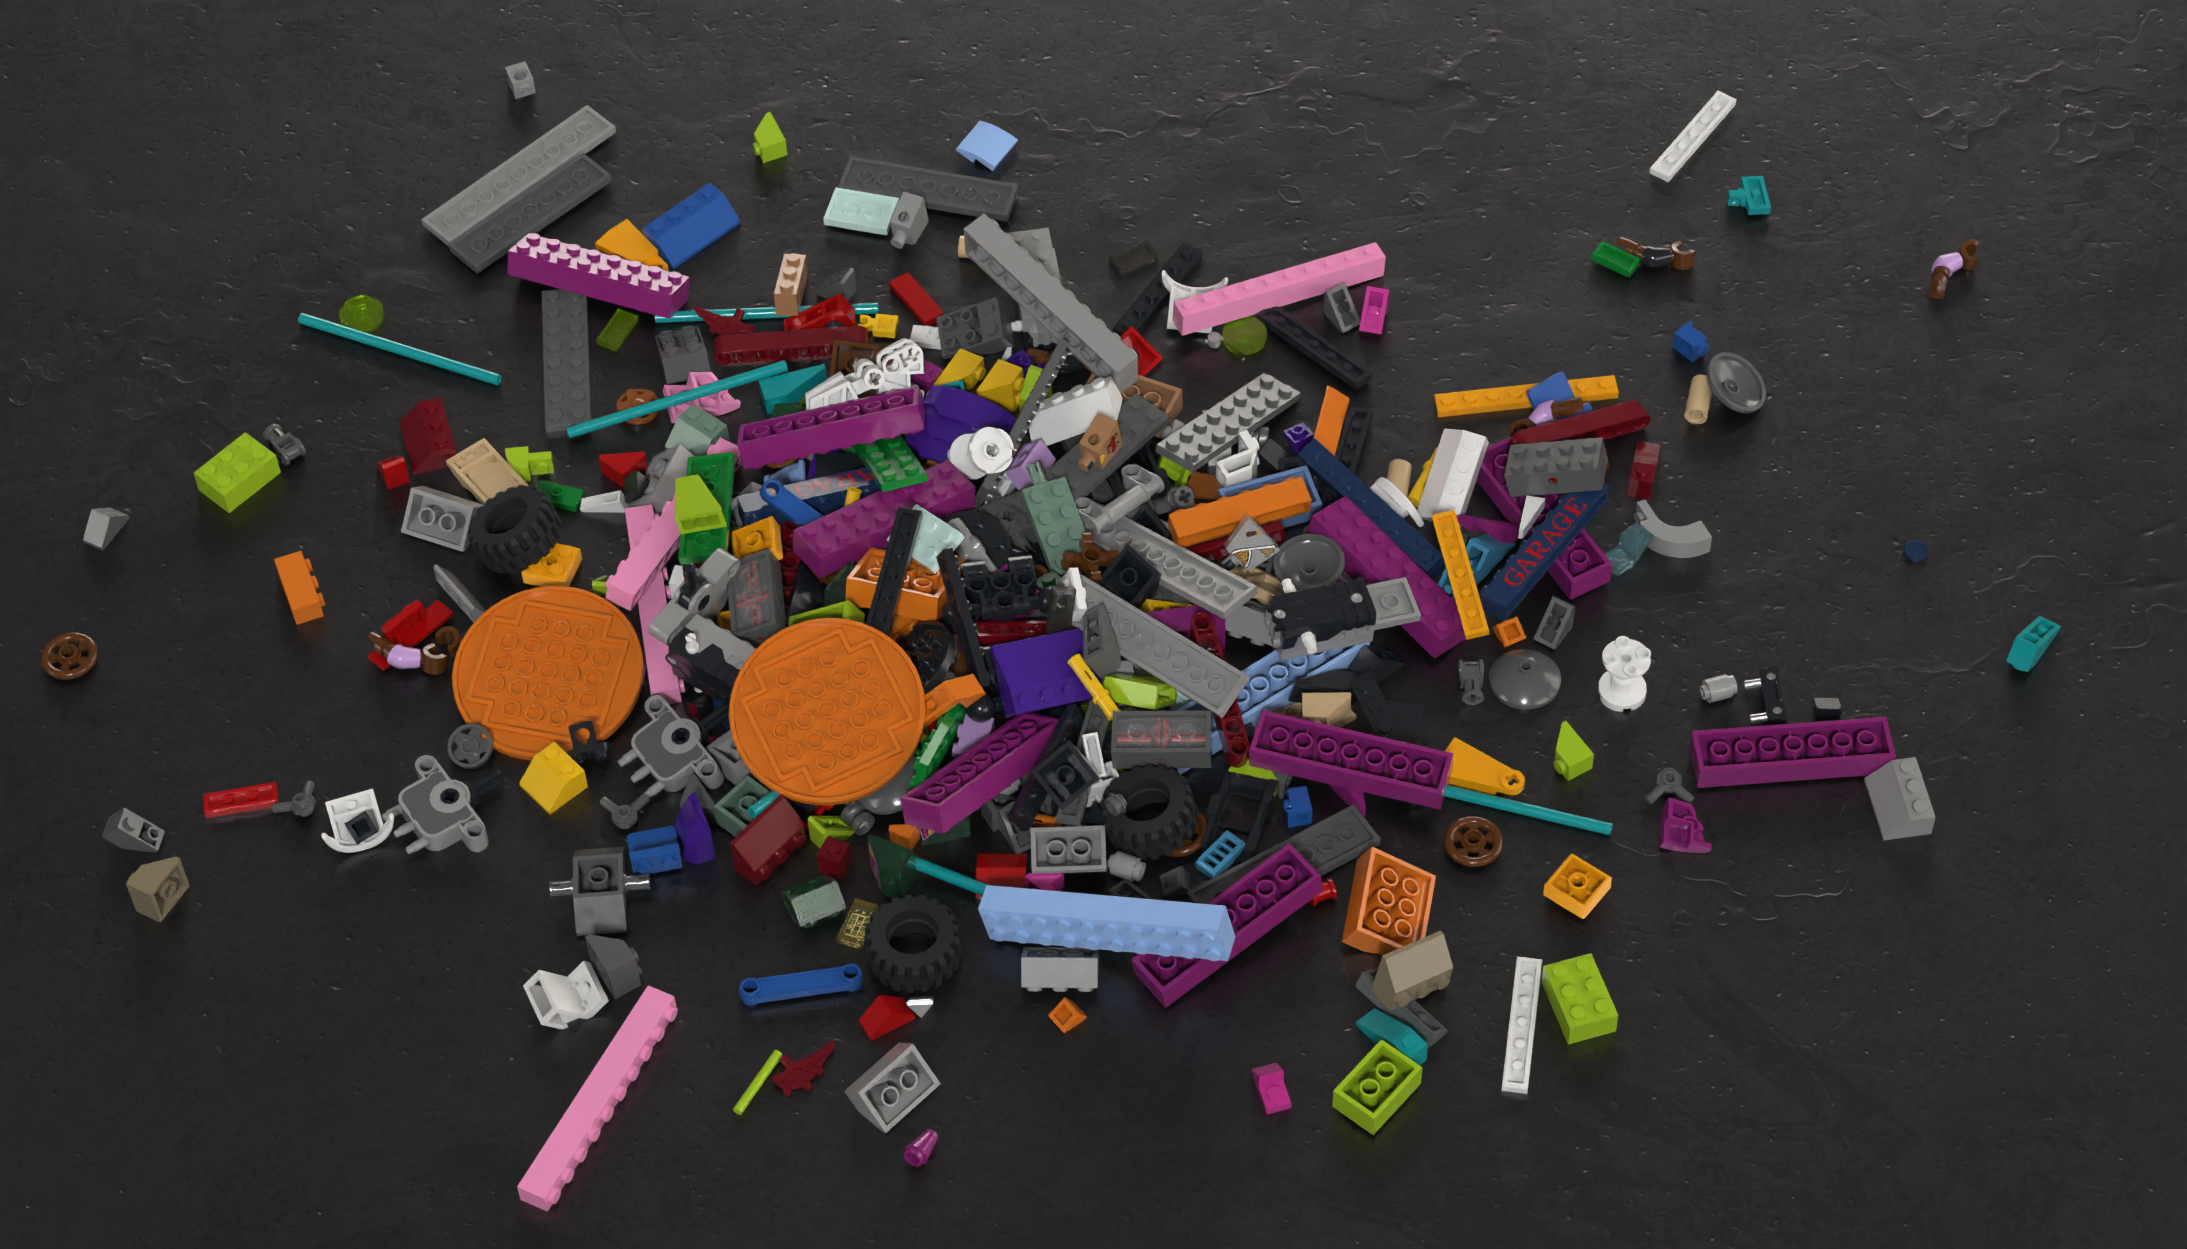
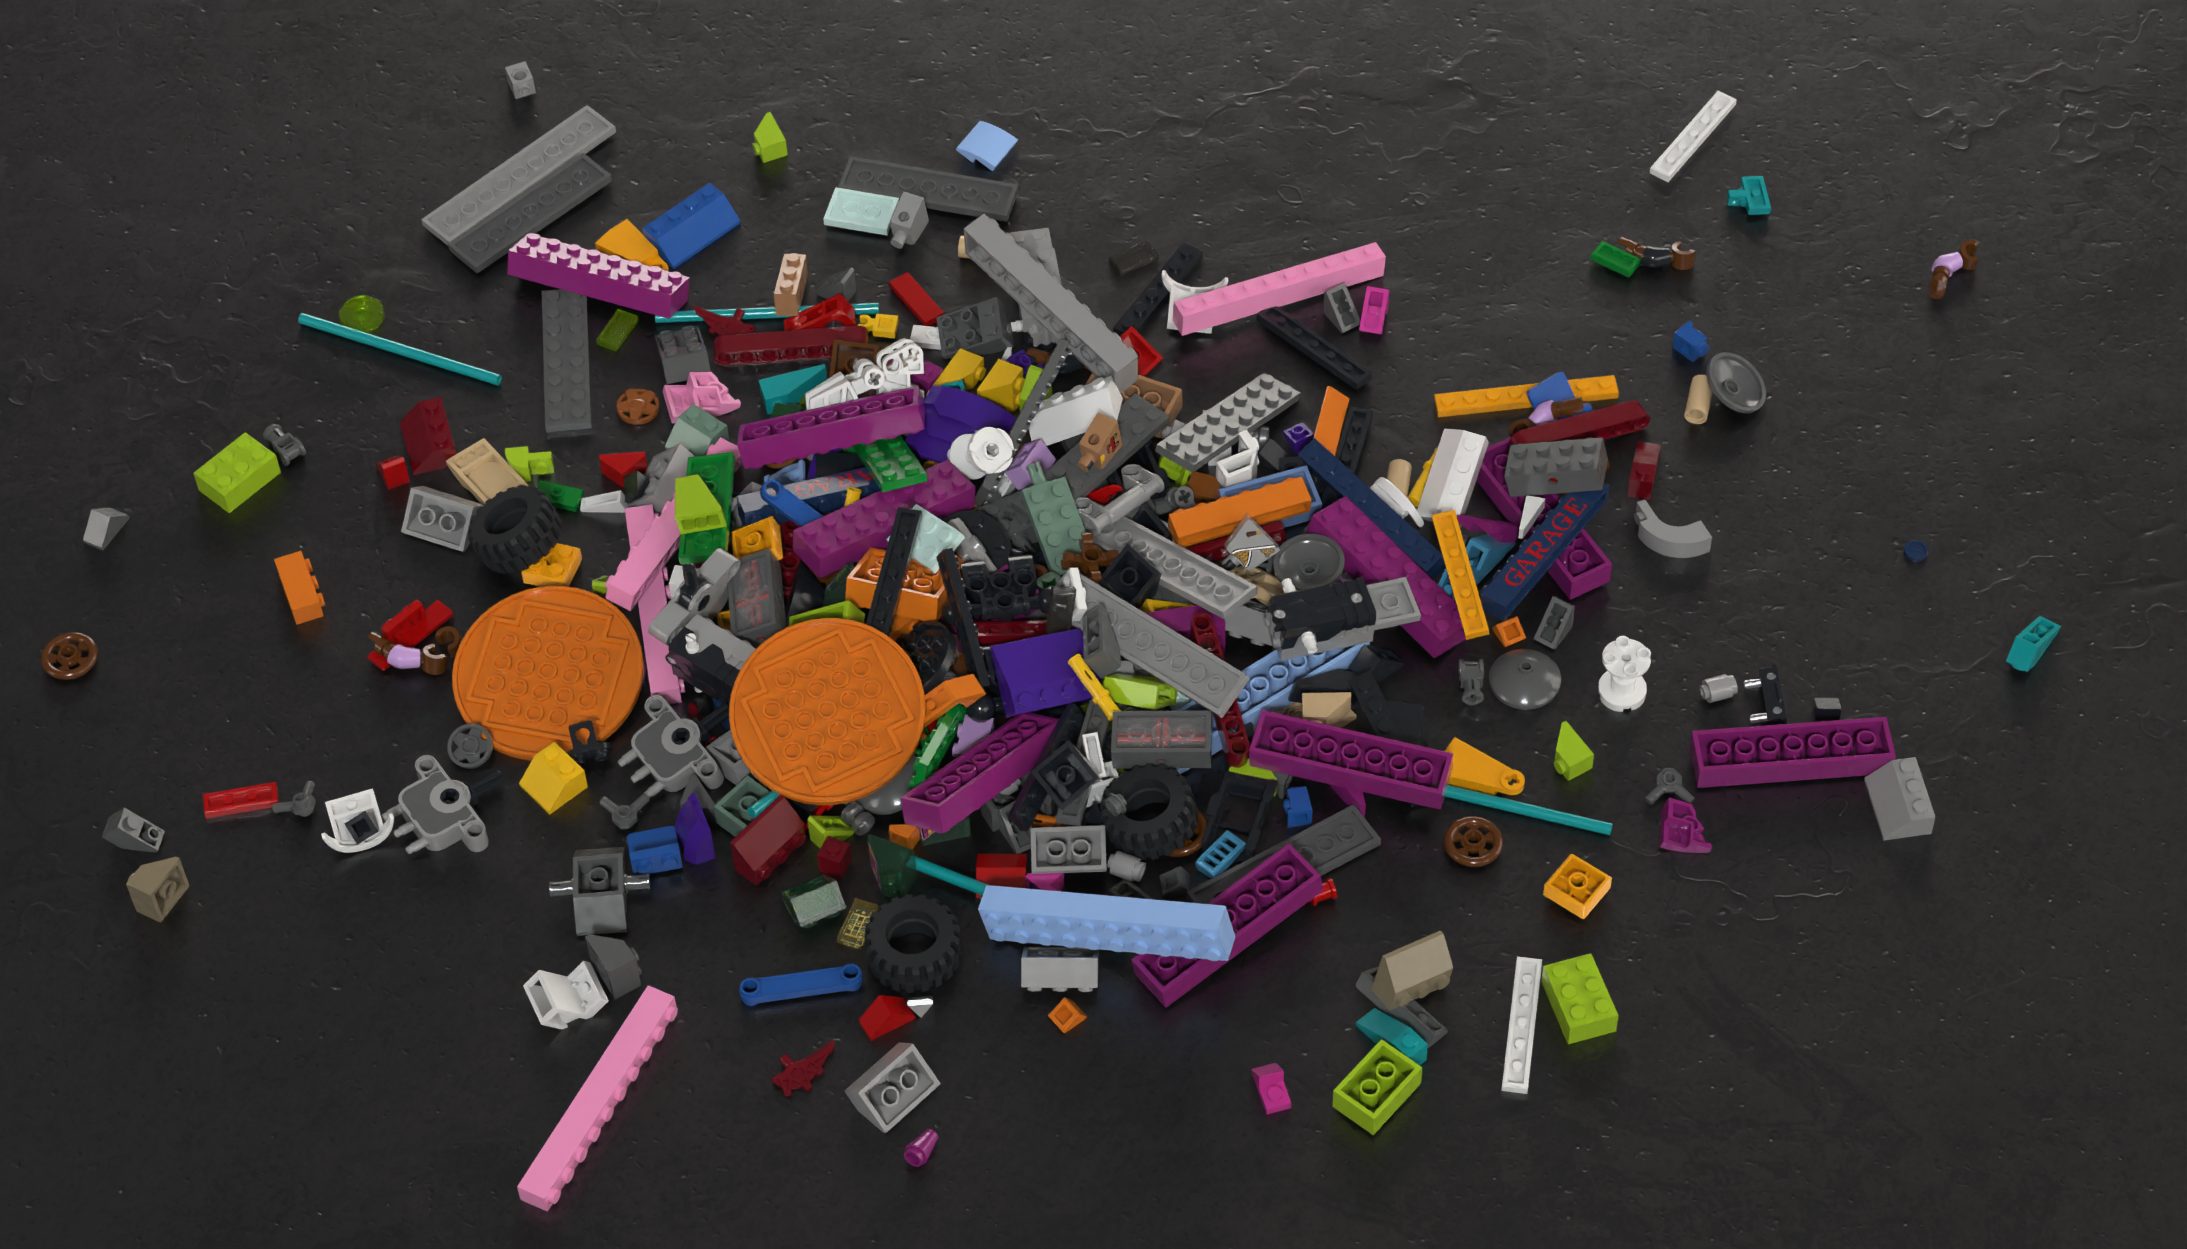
light grey slope [433,564,486,623] -> none
teal piece [566,360,788,438] -> none
lime bar [733,1050,783,1115] -> none
light grey piece [1204,331,1224,348] -> none
clear neon green tile [1223,316,1267,354] -> none
orange slope [1342,847,1436,955] -> none
clear light blue slope [1605,522,1654,576] -> none
none -> red piece [1086,485,1122,504]

